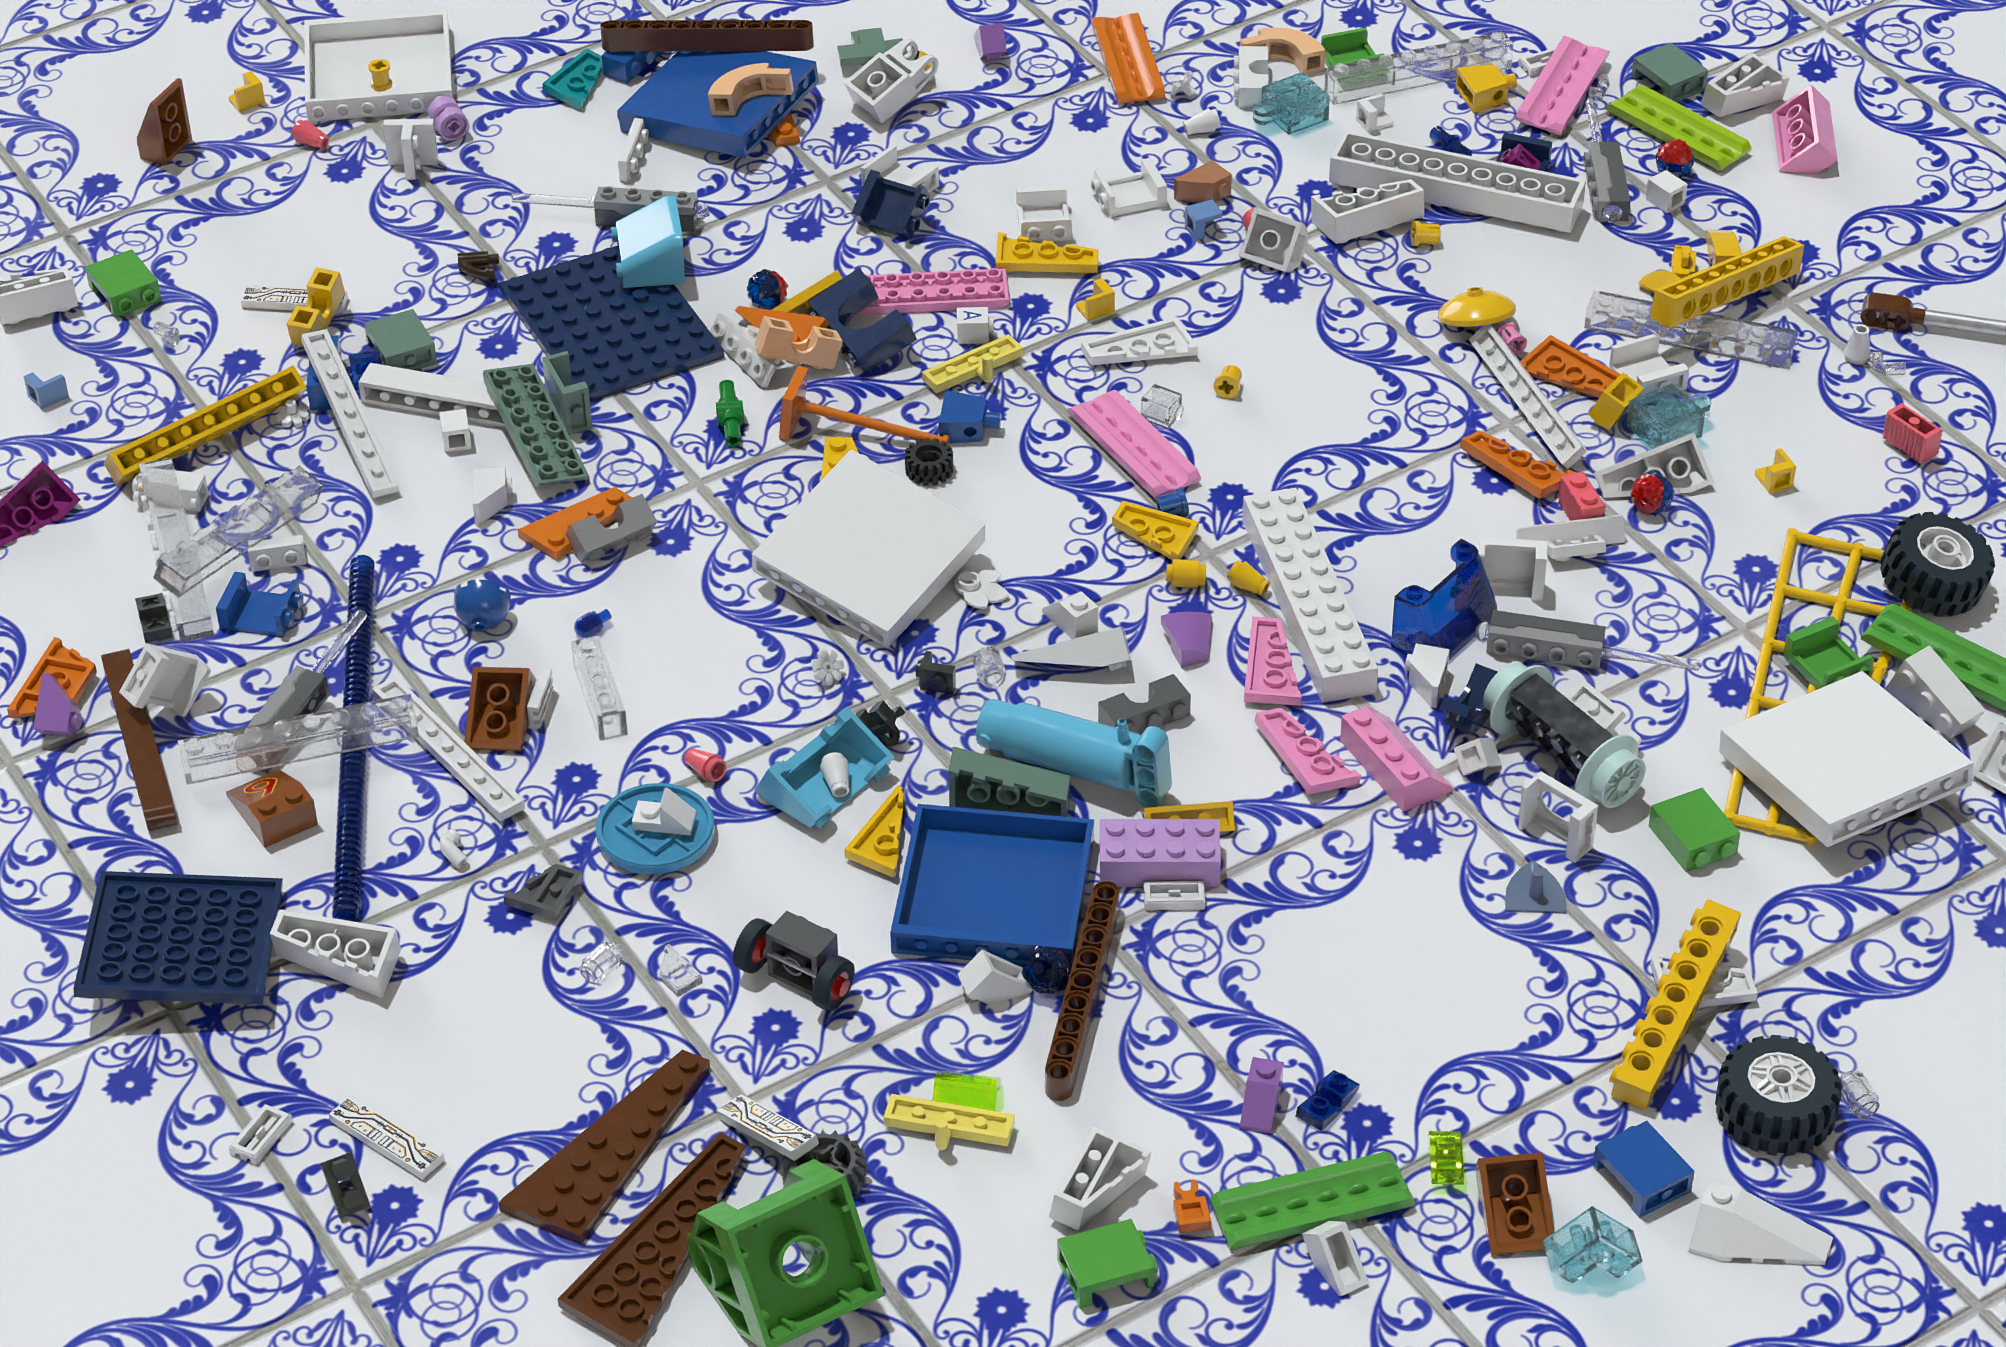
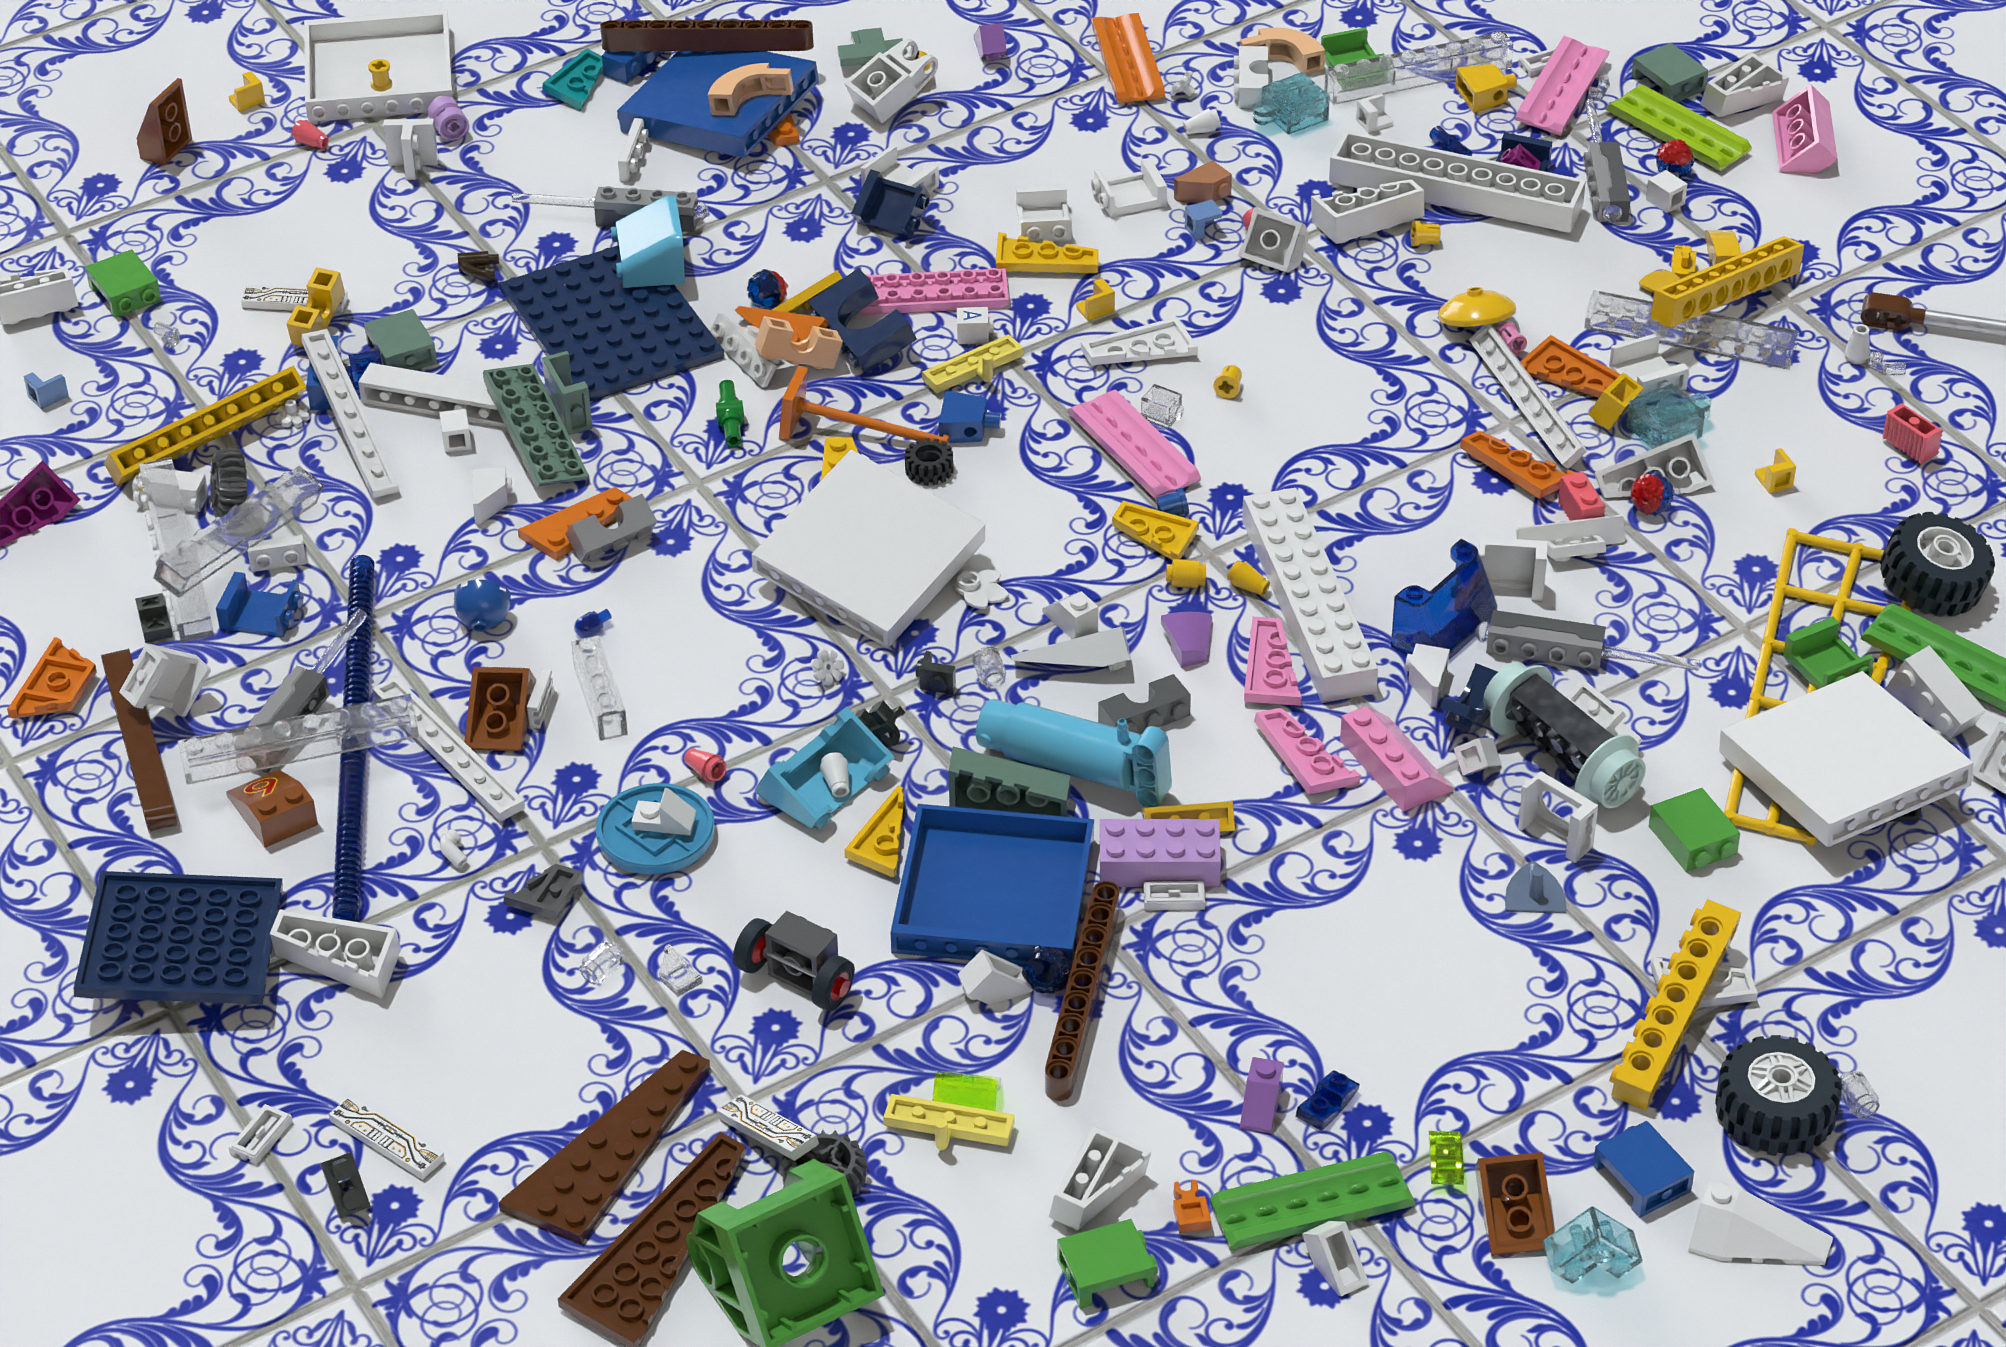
medium lavender slope [33,673,82,738] -> none
none -> dark grey gear [210,448,248,522]

